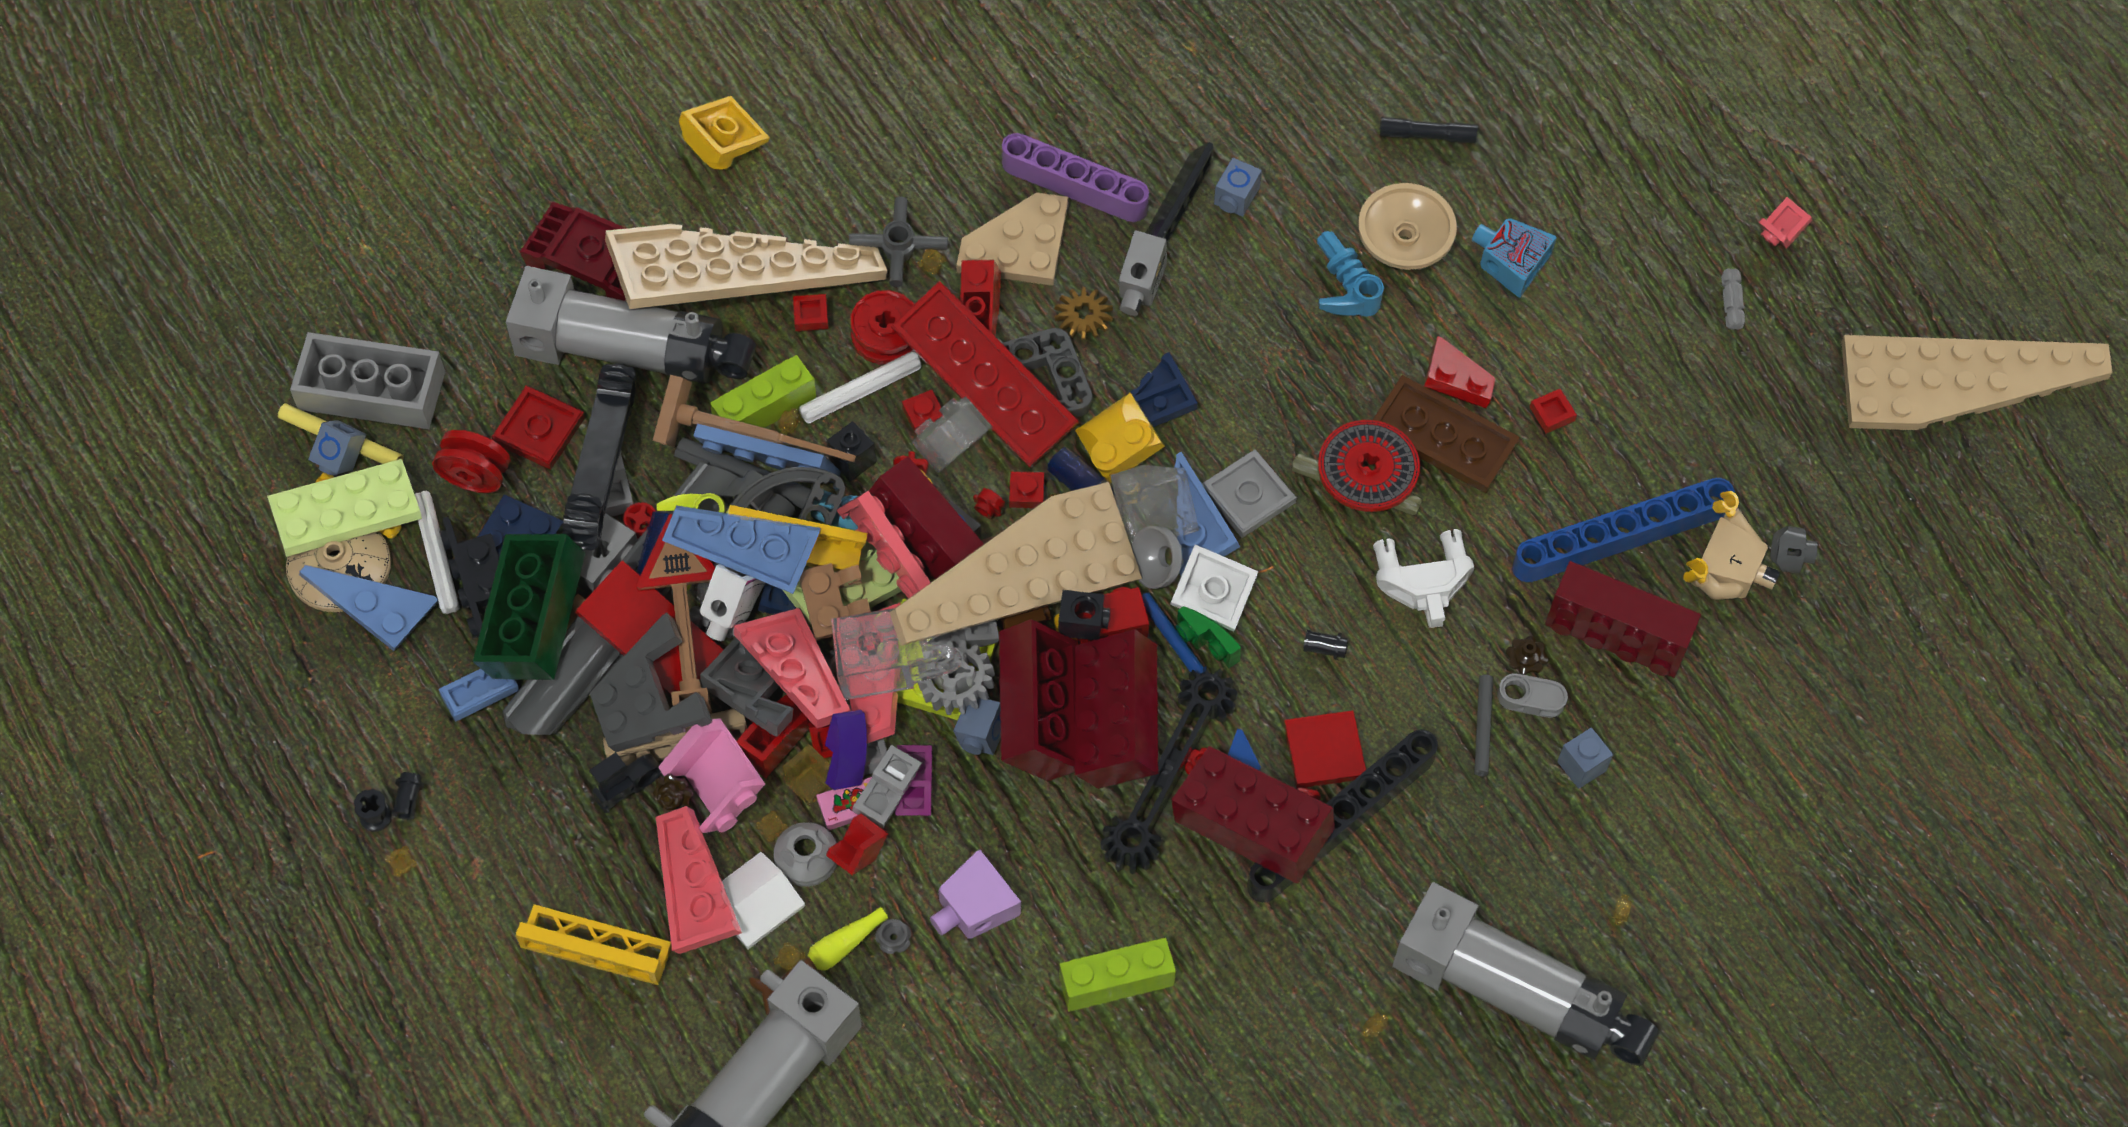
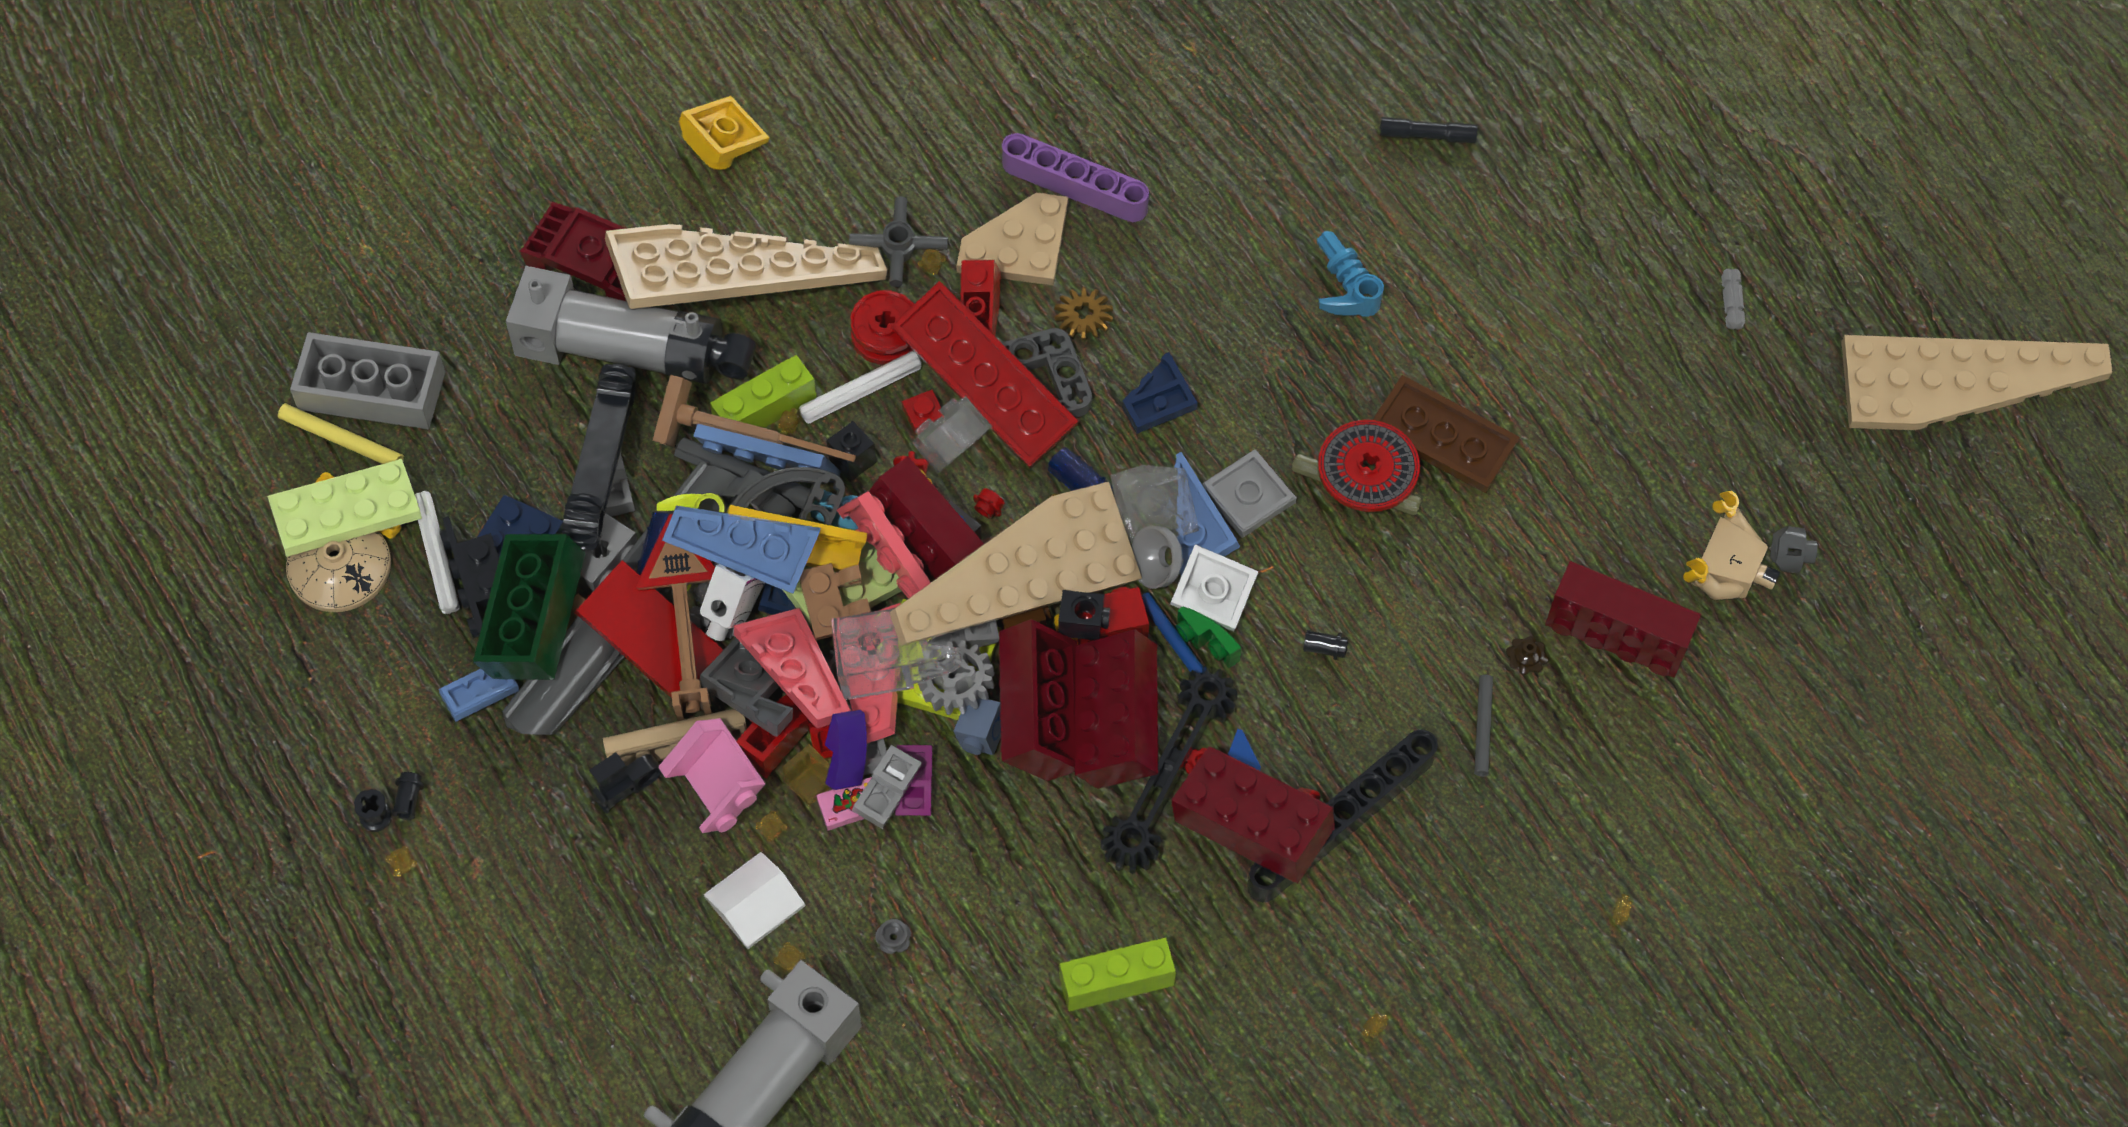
medium blue wing [299,565,438,651] -> none
sand blue brick [308,420,366,476] -> none
red wheel [432,430,511,493] -> none
red tile [491,385,585,470] -> none
yellow fence [516,904,672,985] -> none
dark grey wing [590,613,713,752] -> none
red wheel [623,502,657,540] -> none
dark brown plant [653,773,693,811] -> none
coral wing [656,806,742,954] -> none
neon yellow piece [749,907,888,1015] -> none
light grey piece [773,822,837,887] -> none
red plate [793,294,828,331] -> none
red panel [826,813,888,876] -> none
lavender torso [930,850,1021,938] -> none
red plate [1009,471,1044,508] -> none
yellow slope [1075,393,1165,484] -> none
light grey torso [1119,230,1167,316] -> none
black slope [1146,142,1214,244] -> none
sand blue brick [1214,158,1262,217] -> none
red tile [1284,710,1366,789] -> none
tan dish [1358,183,1457,270] -> none
white connector [1373,529,1474,628] -> none
light grey piece [1392,882,1659,1066] -> none
wing [1424,336,1495,409] -> none
dark azure torso [1472,218,1557,297] -> none
light grey piece [1497,674,1568,718] -> none
blue beam [1512,478,1735,582] -> none
red plate [1529,389,1577,433] -> none
sand blue brick [1557,727,1613,789] -> none
coral bracket [1759,197,1813,249] -> none

